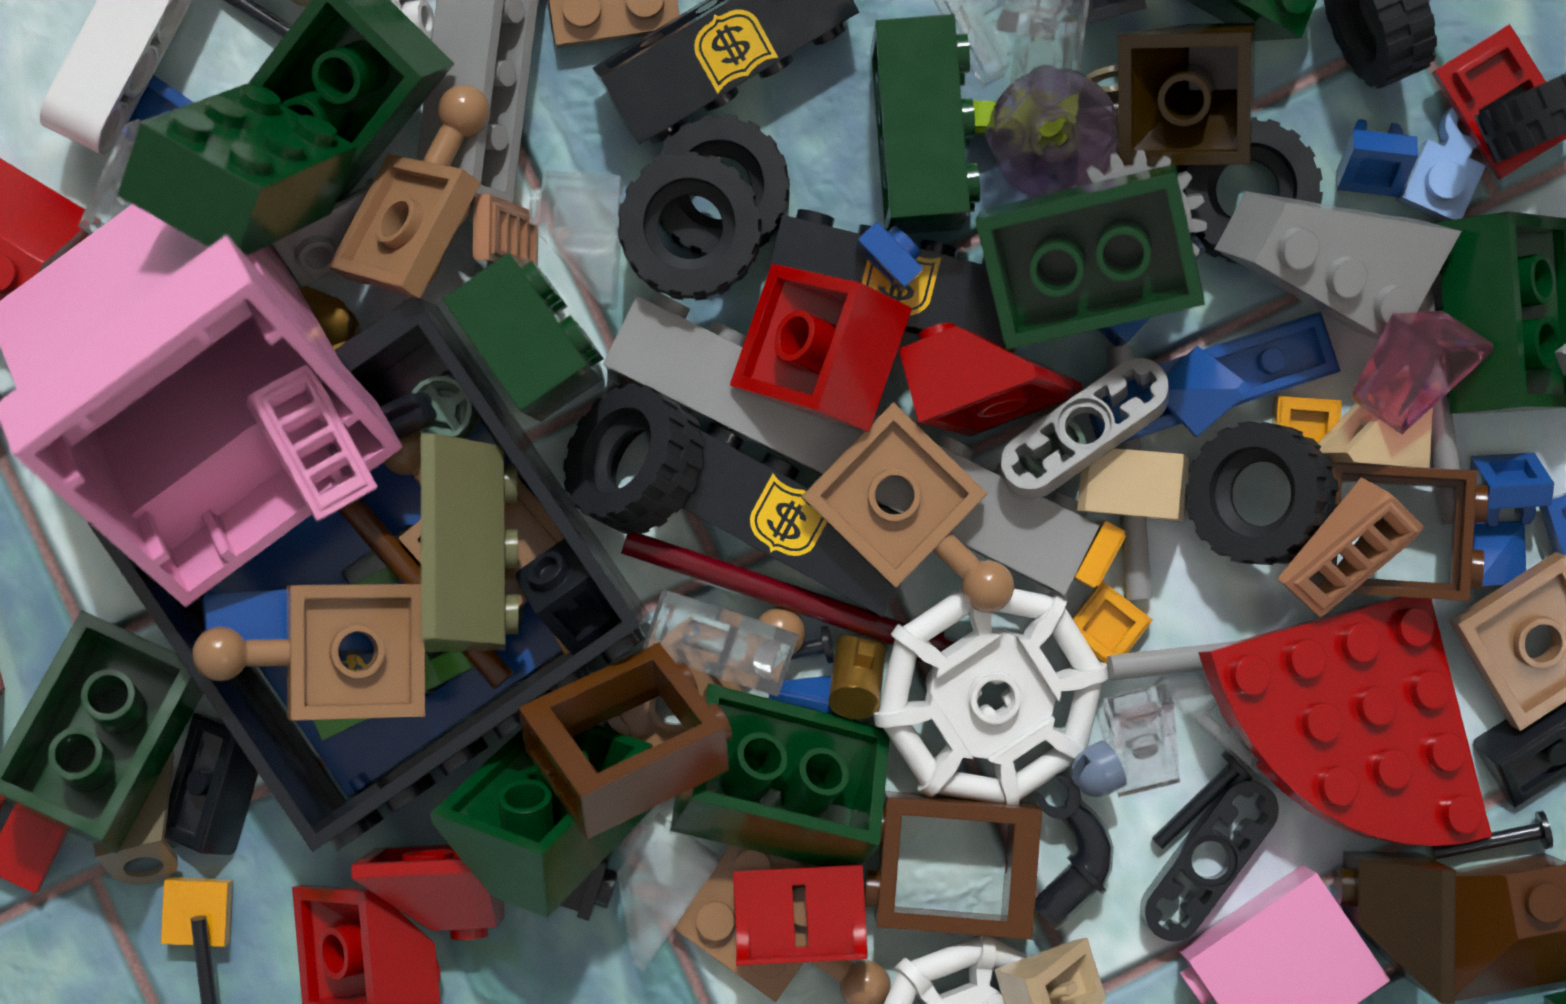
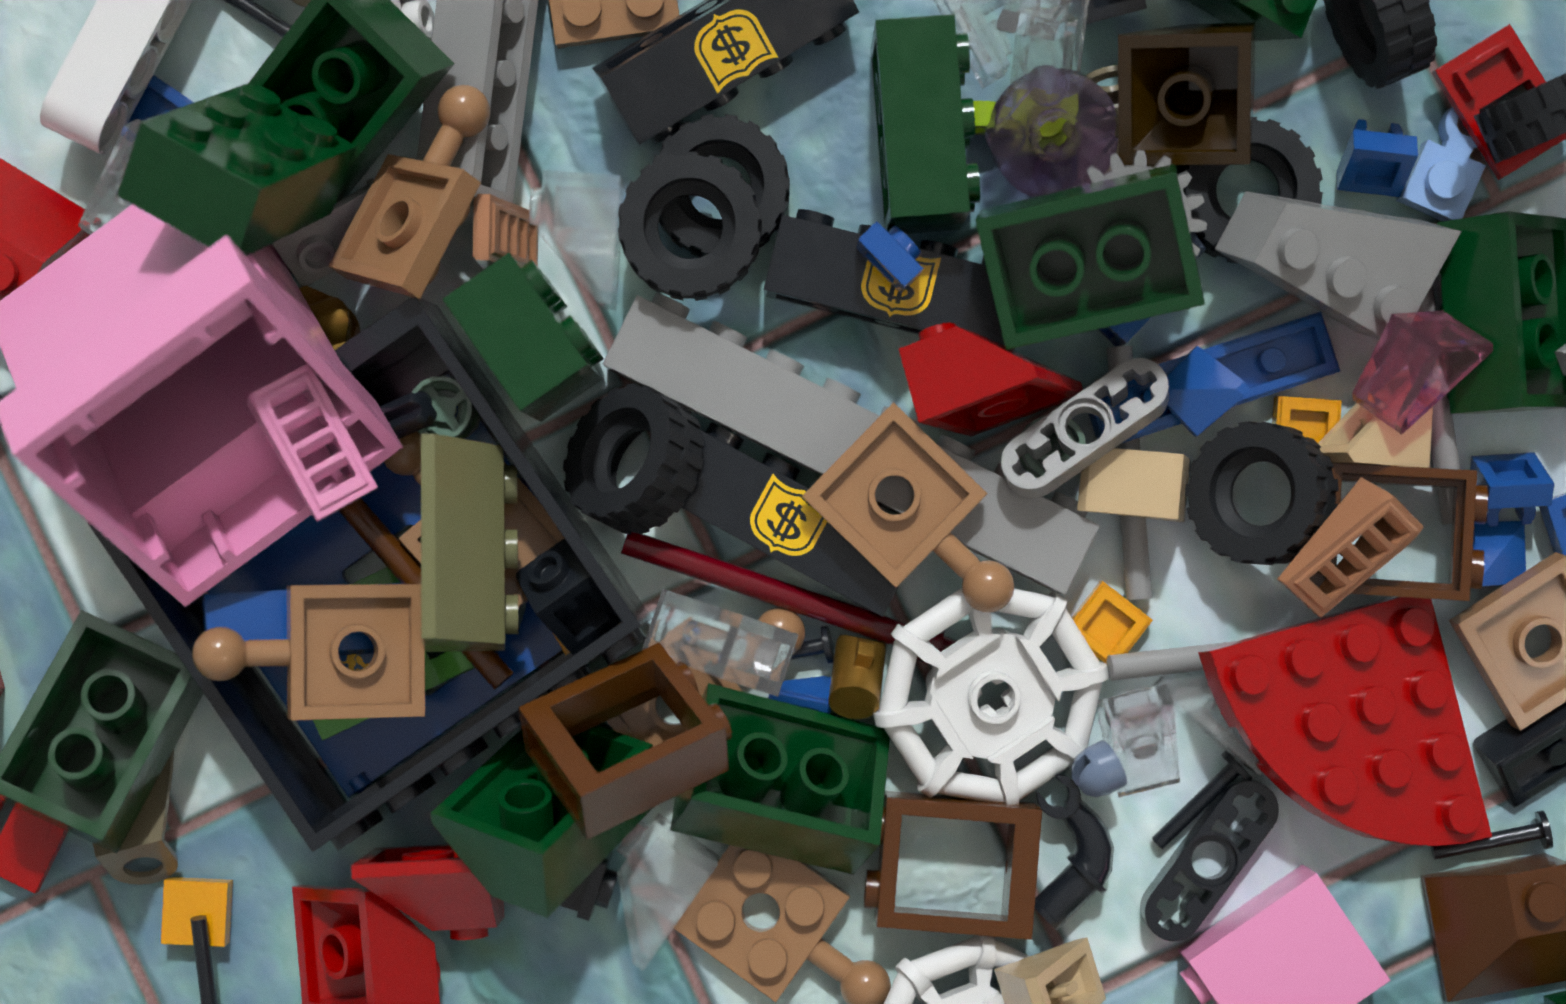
black slope [165,713,259,855] -> none
red slope [729,263,912,432] -> none
red piece [733,864,868,966] -> none
light orange tile [1073,520,1126,588] -> none
dark brown slope [1333,851,1456,1004] -> none

